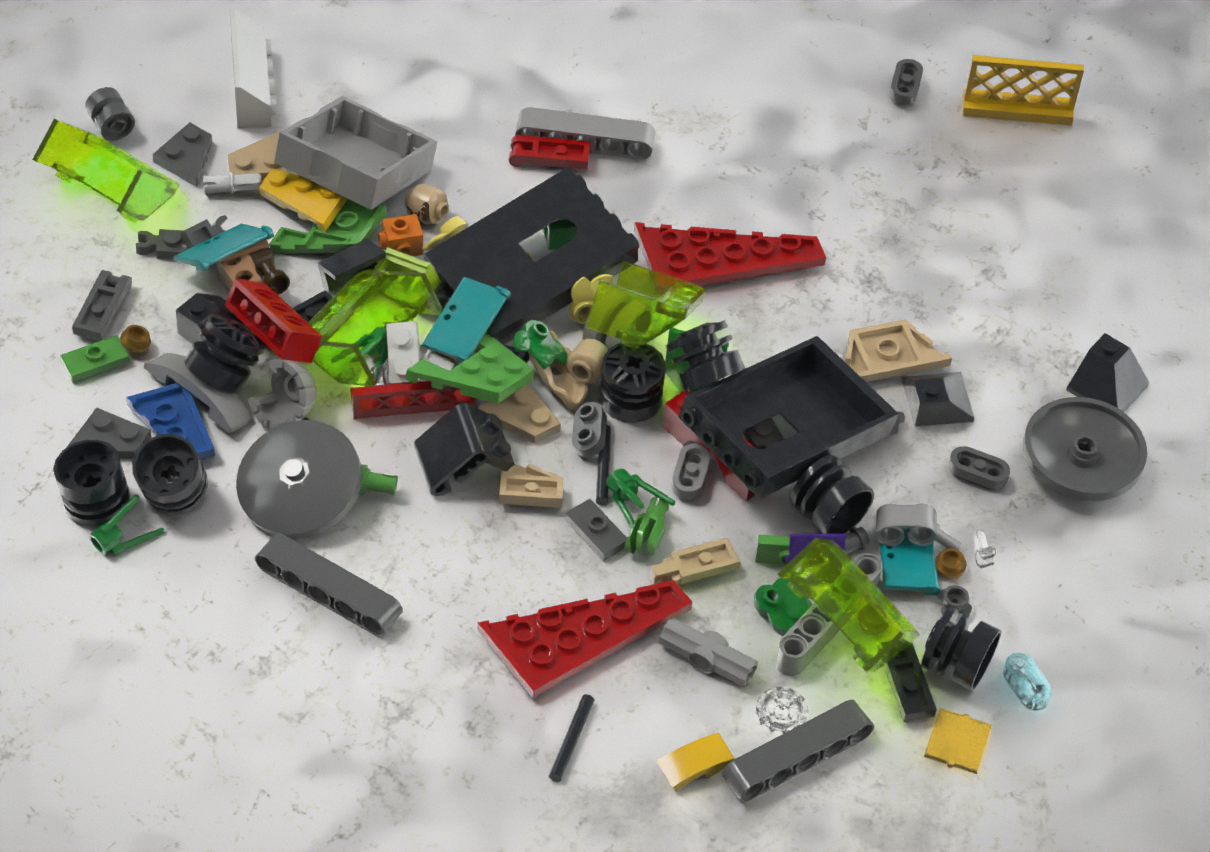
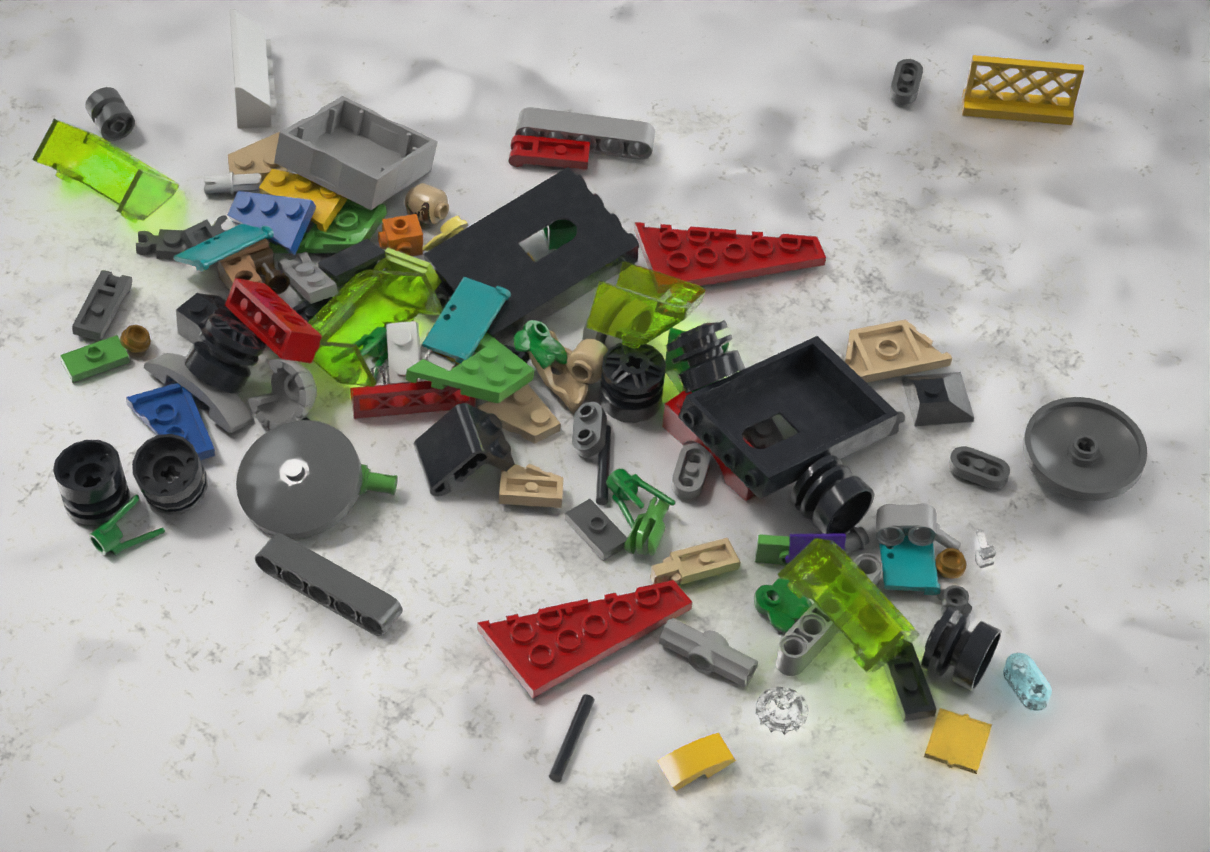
dark grey wing [66,407,151,459] -> none
dark grey wing [152,122,212,187] -> none
light yellow plate [568,274,614,324] -> none
dark grey beam [721,700,875,802] -> none
black slope [1066,333,1149,412] -> none
none -> wing [227,191,317,255]
none -> light grey plate [278,252,338,304]

